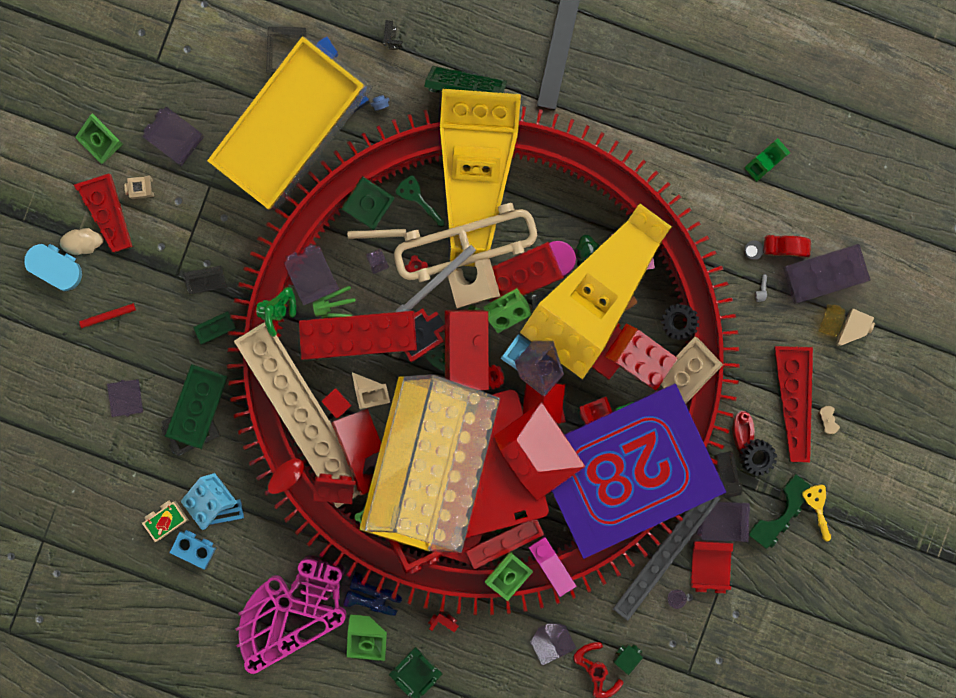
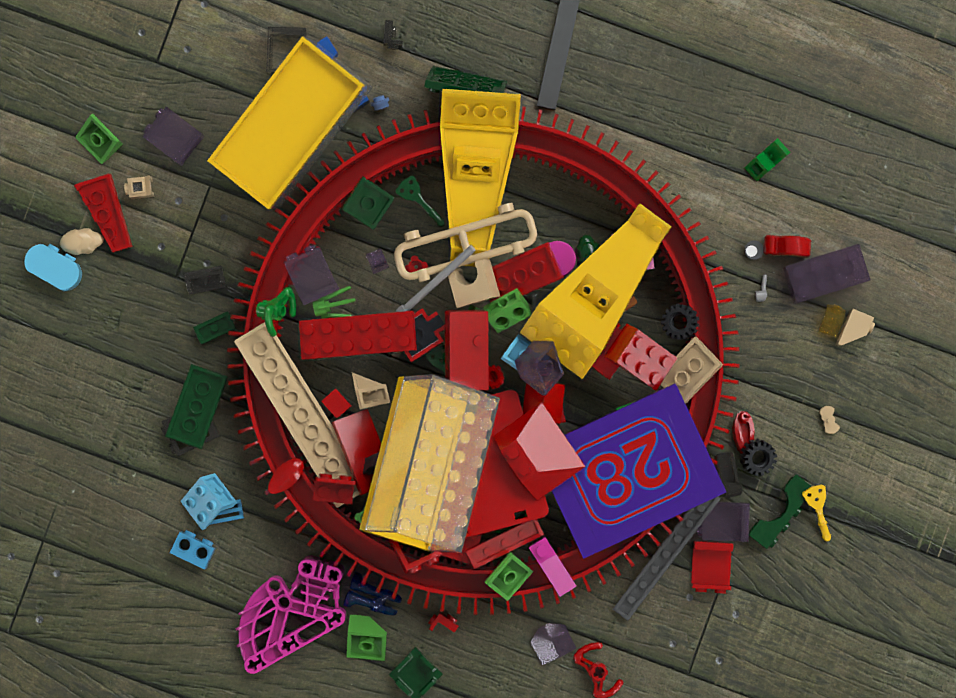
red bar [79,303,136,328] -> none
clear purple piece [107,379,143,417] -> none
brick [142,500,189,542] -> none
tan bar [348,229,406,239] -> none
red bracket [580,397,612,424] -> none
dark green brick [613,644,643,675] -> none
clear purple plate [667,589,687,609] -> none
red wing [774,346,813,462] -> none

